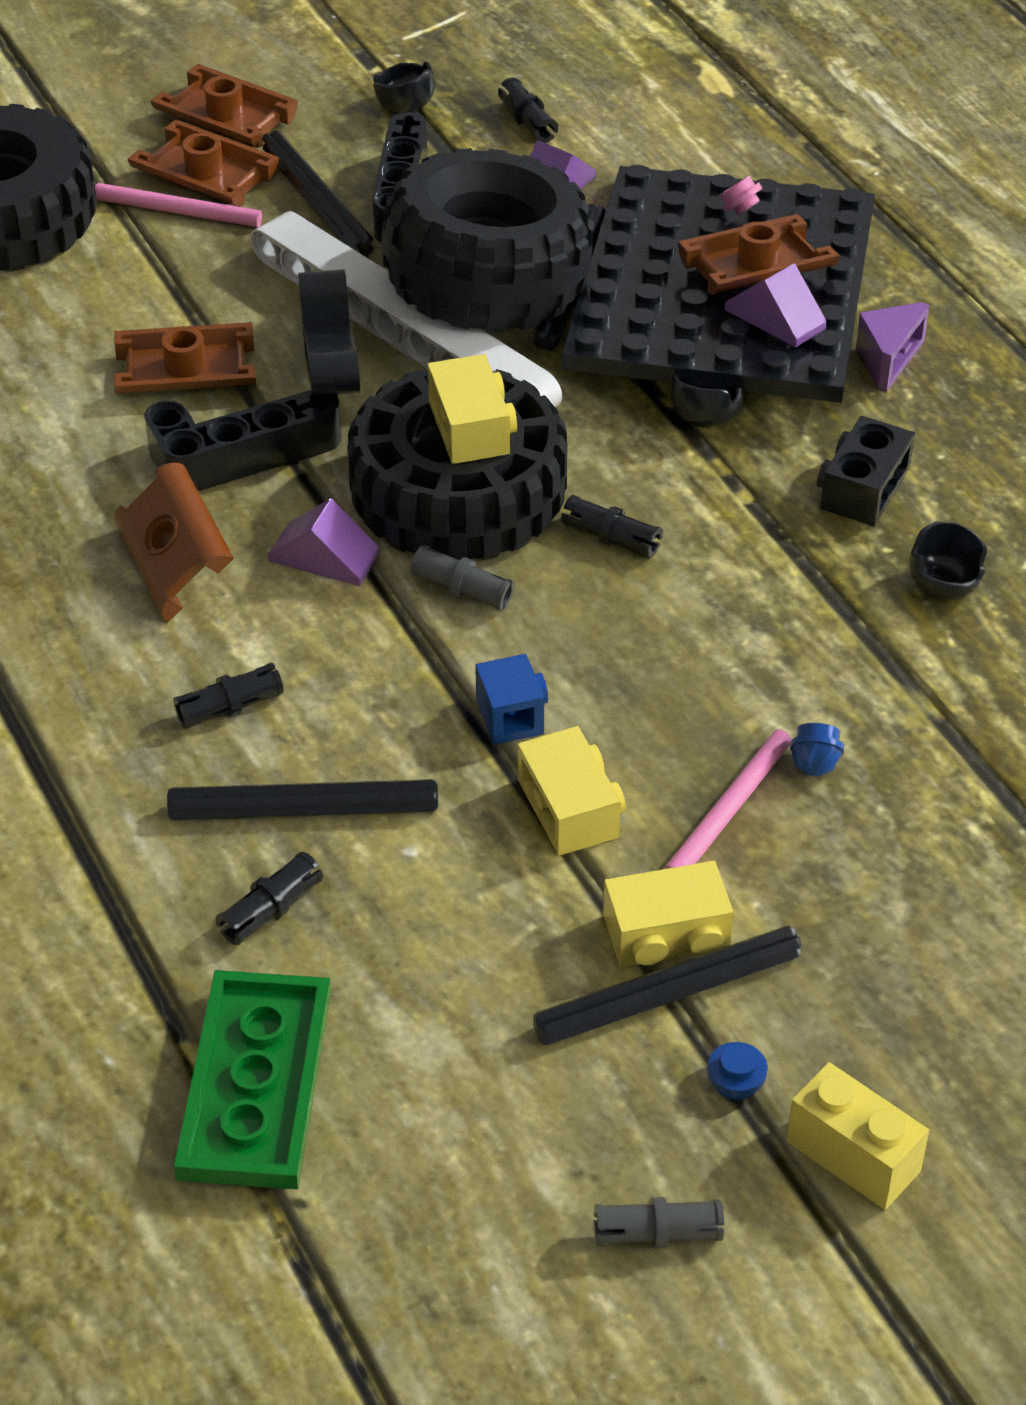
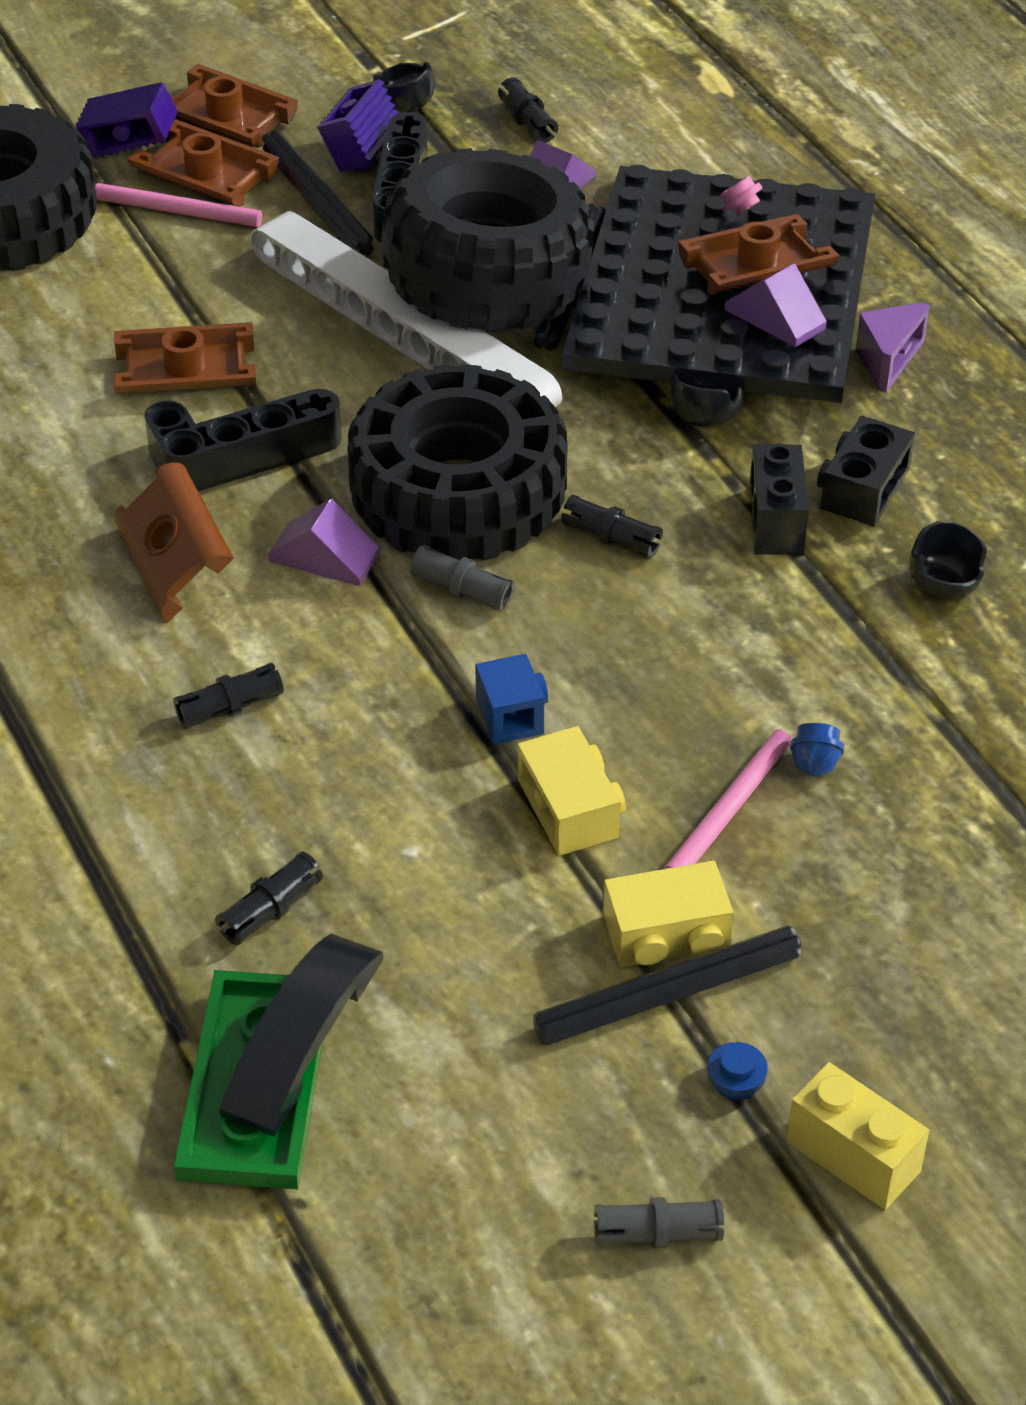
black axle [167,779,438,820] -> none
black beam [298,269,360,397] -> none
light yellow brick [428,354,517,464] -> none
none -> dark purple brick [76,82,178,159]
none -> black slope [219,933,383,1137]
none -> dark purple brick [316,80,399,172]
none -> black brick [749,443,809,555]

